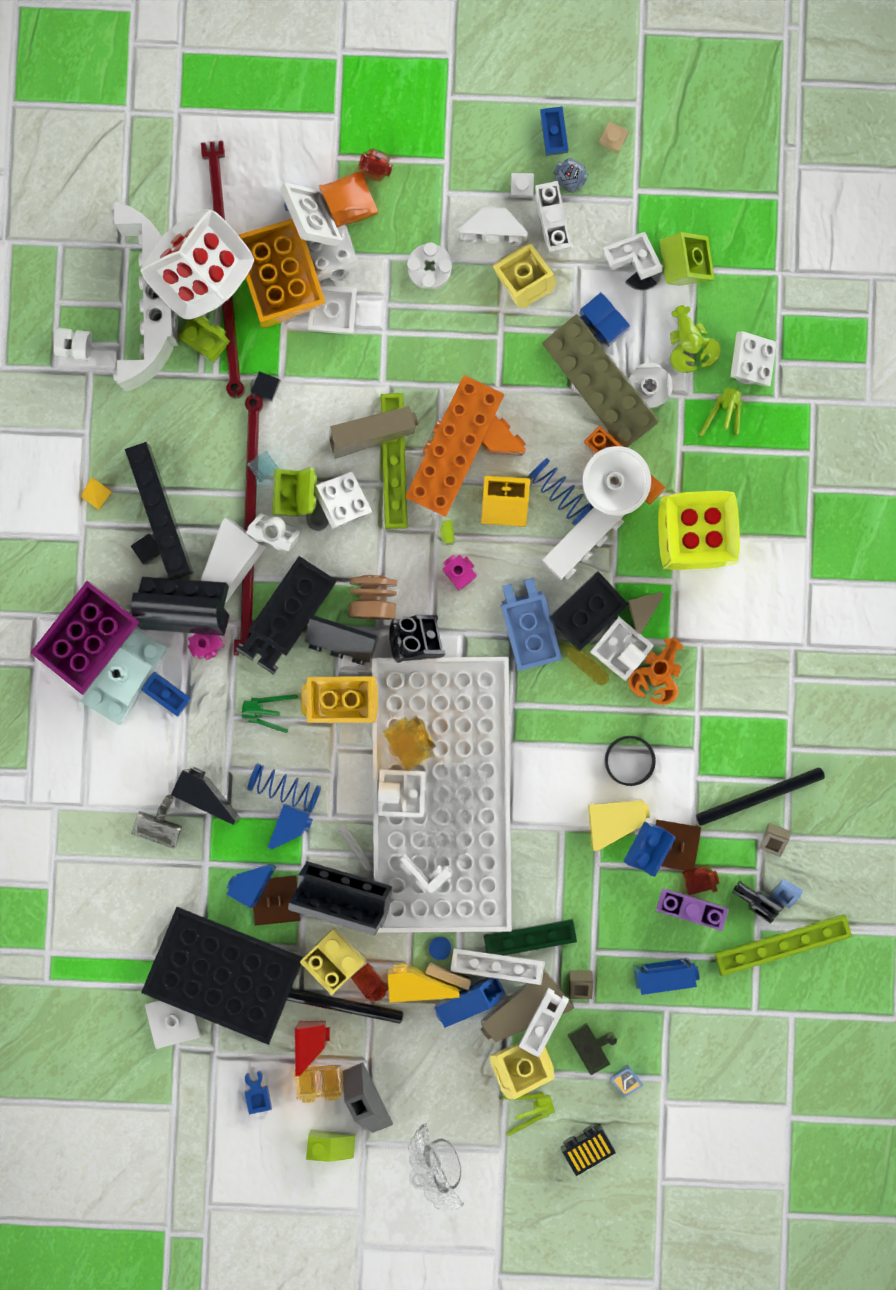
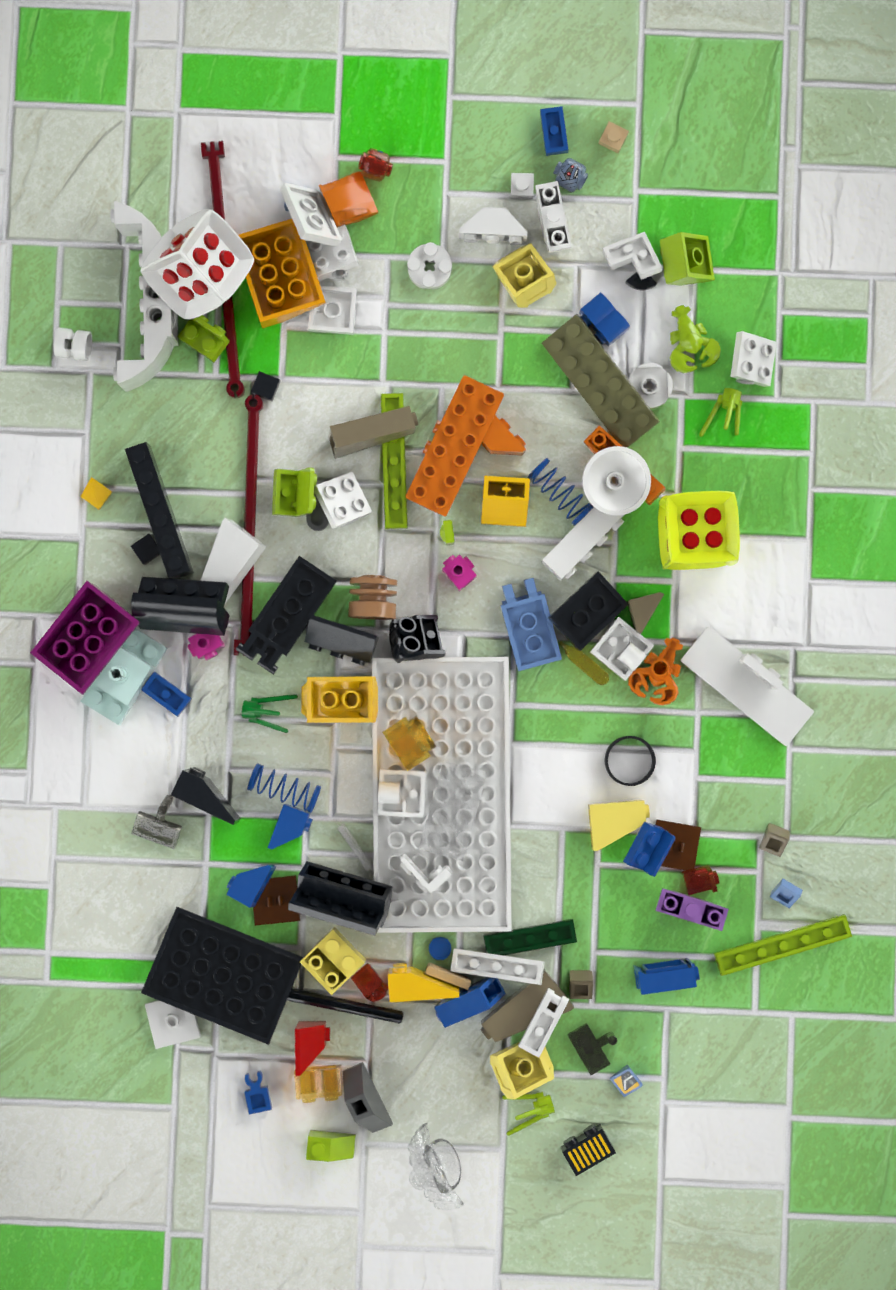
white plate [246,513,302,552] -> none
clear light blue tile [247,450,279,482] -> none
black axle [695,768,825,826] -> none
black arm [732,881,784,924] -> none
none -> white bracket [680,626,814,746]

